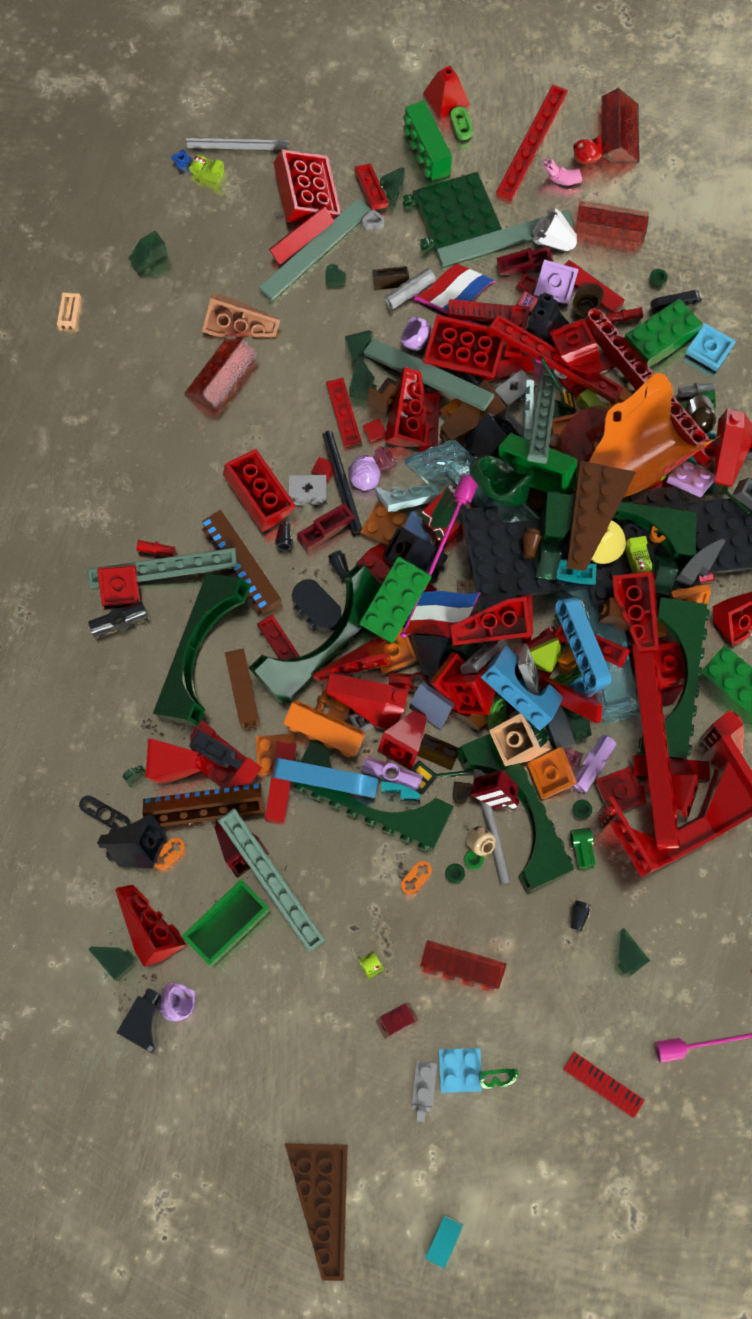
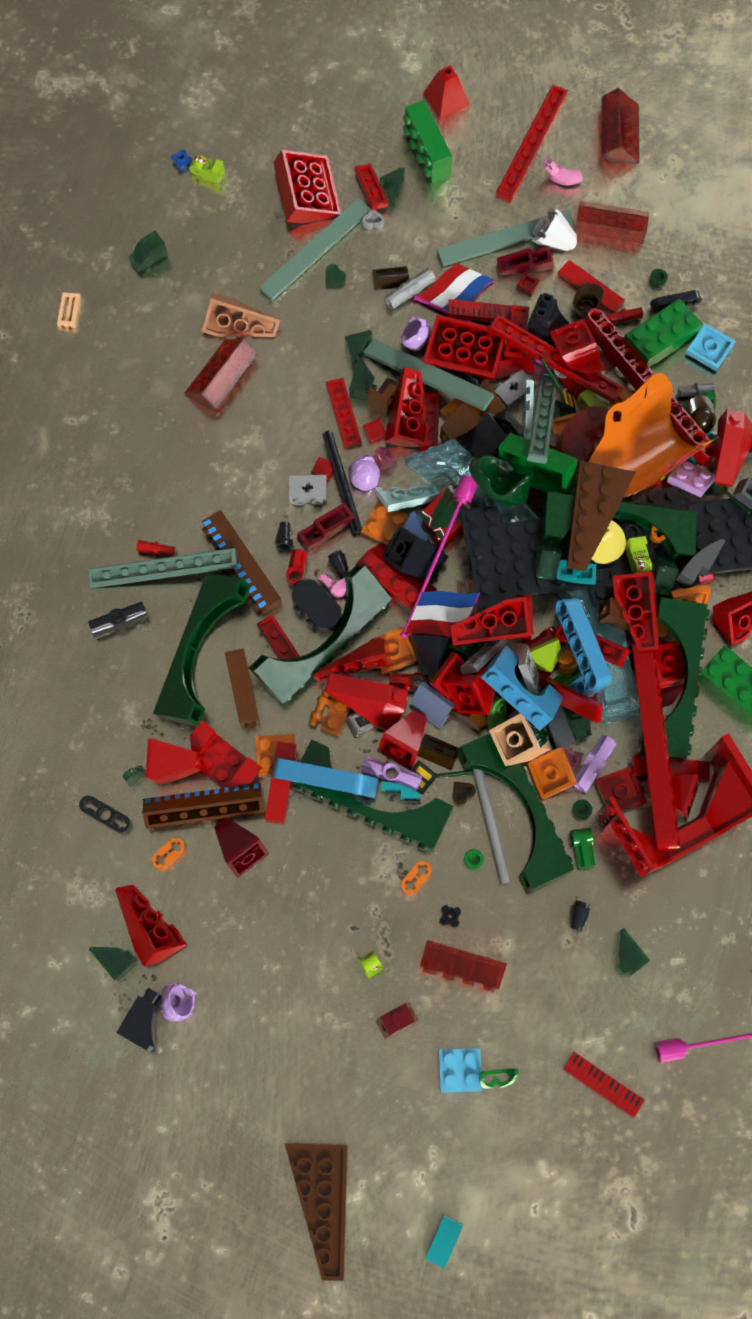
red tile [97,565,140,606] -> none
black hips [97,815,166,869] -> none
green piece [182,879,271,968] -> none
light grey axle [186,137,289,150] -> none
black hinge [189,729,242,770] -> none
sand green tile [217,808,325,952] -> none
red slope [223,449,296,532] -> none
tile [268,206,334,264] -> none
orange brick [283,700,367,757] -> none
green piece [359,556,432,644] -> none
dark green plate [403,171,502,252] -> none
light grey hinge [412,1061,437,1122] -> none
dark green tile [445,863,465,884] -> none
bright green plate [450,107,473,140] -> none
tan head [466,826,496,856] -> none
dark red torso [470,770,519,809] -> none
tile [516,291,538,315] -> none
reddish brown cone [522,529,542,559] -> none
lavender plate [534,260,579,305] -> none
red helmet [573,135,602,165] -> none
red wedge [700,710,744,754] -> none
none -> red piece [286,549,308,589]
none -> bright pink arm [318,572,346,598]
none -> black plate [439,905,461,927]

